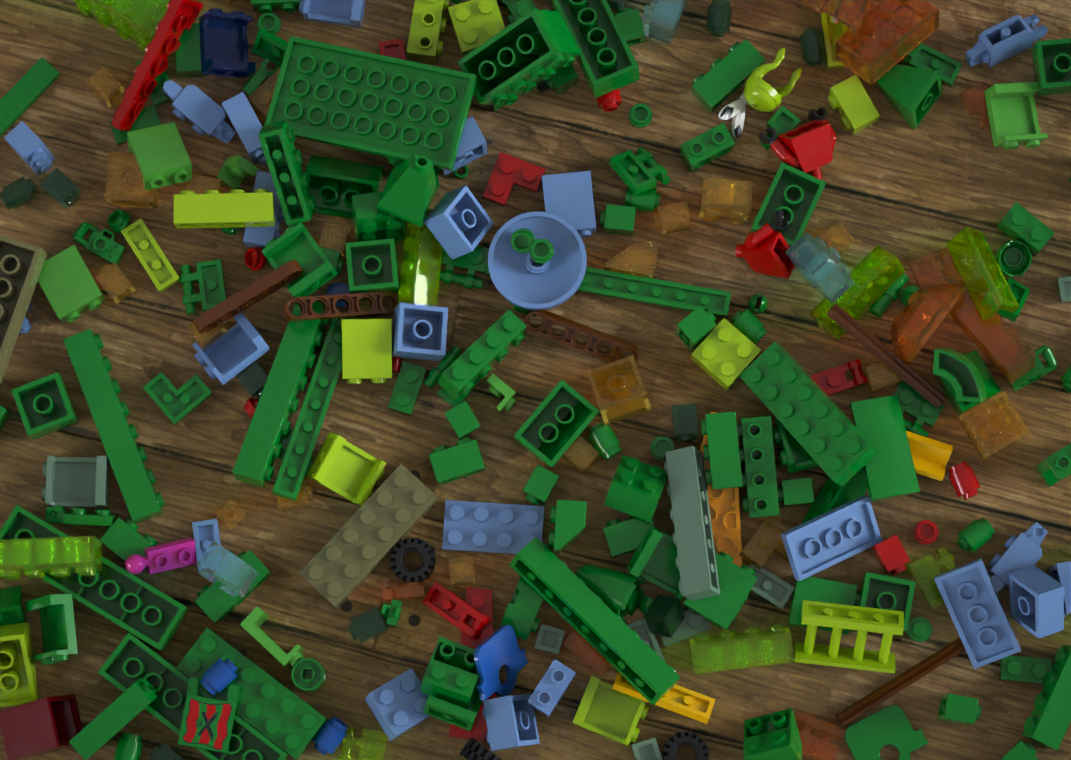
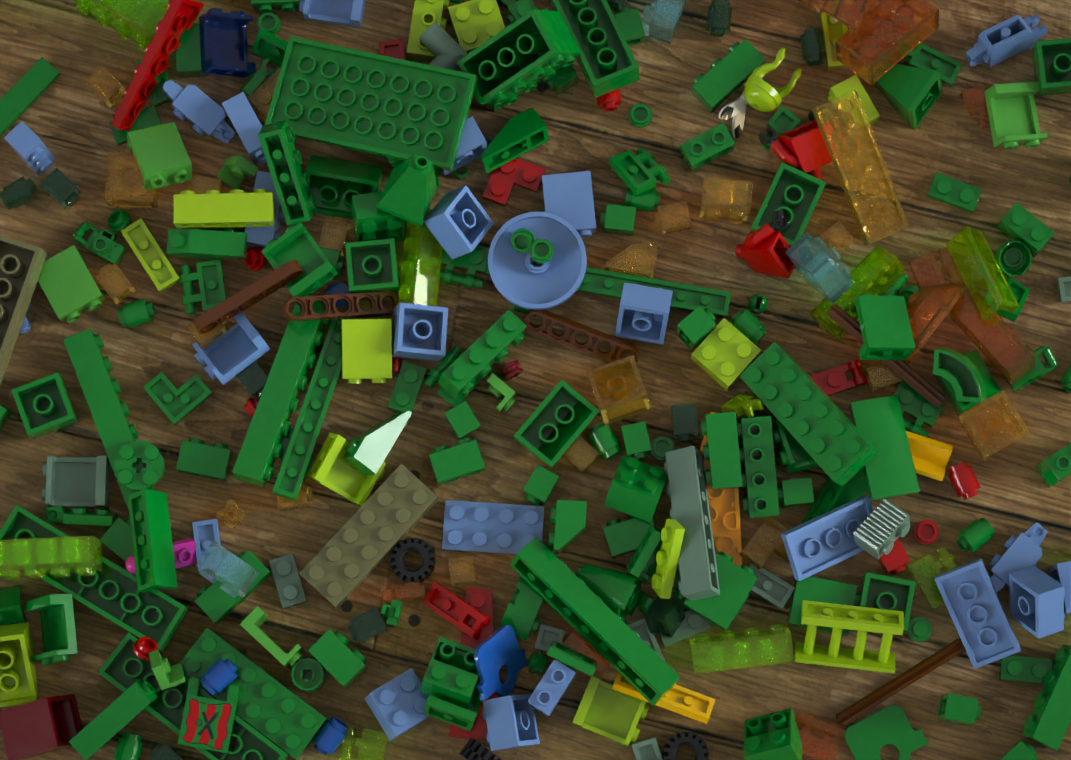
none -> green plate [114,441,165,491]
none -> green brick [117,298,156,328]
none -> green panel [127,489,177,593]
none -> red plate [133,637,158,660]
none -> bright green bracket [149,650,185,690]
none -> green slope [167,229,247,259]
none -> green brick [176,438,233,482]
none -> sand green plate [269,553,307,609]
none -> green brick [308,629,368,689]
none -> slope [342,410,412,476]
none -> sand green brick [419,22,468,71]
none -> green slope [480,107,550,174]
none -> dark red bush [499,360,524,382]
none -> green plate [526,650,548,675]
none -> green plate [547,640,598,676]
none -> medium blue brick [615,282,673,345]
none -> green brick [620,421,651,460]
none -> lime plate [651,519,685,599]
none -> lime plate [721,394,764,418]
none -> clear yellow plate [812,90,910,245]
none -> green panel [850,294,915,360]
none -> sand green brick [853,499,910,559]
none -> green plate [927,172,982,214]

